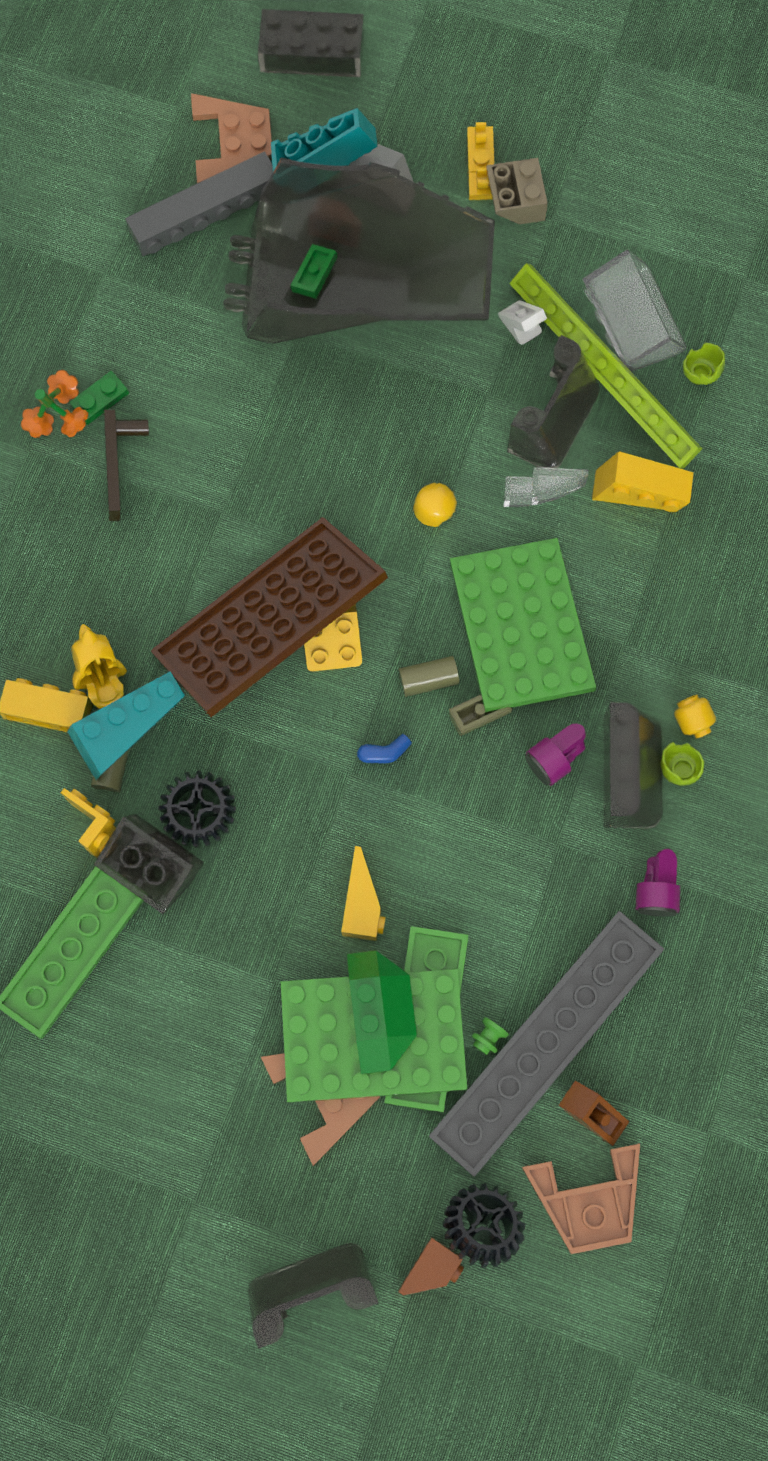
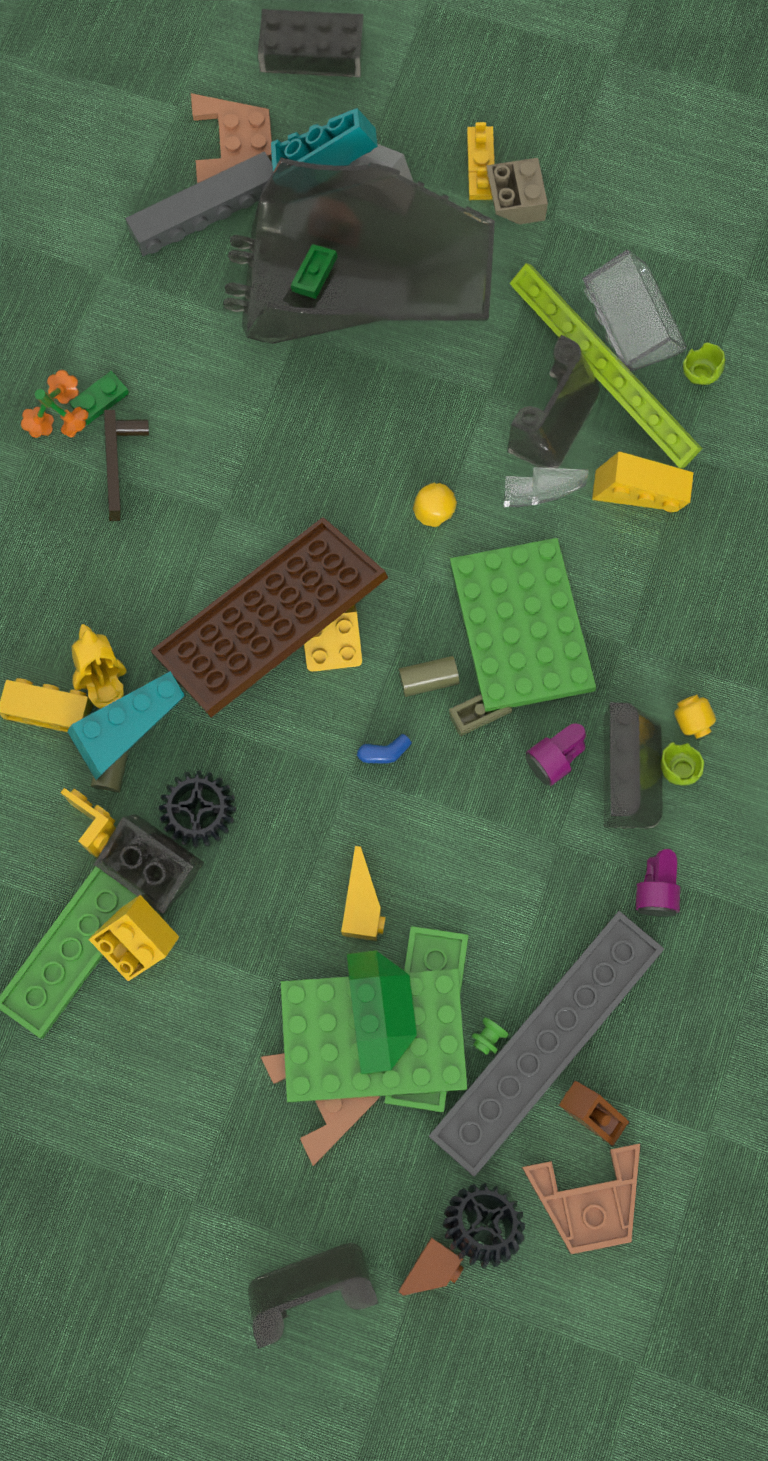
white slope [498,300,547,345] -> none
none -> yellow slope [89,895,179,981]

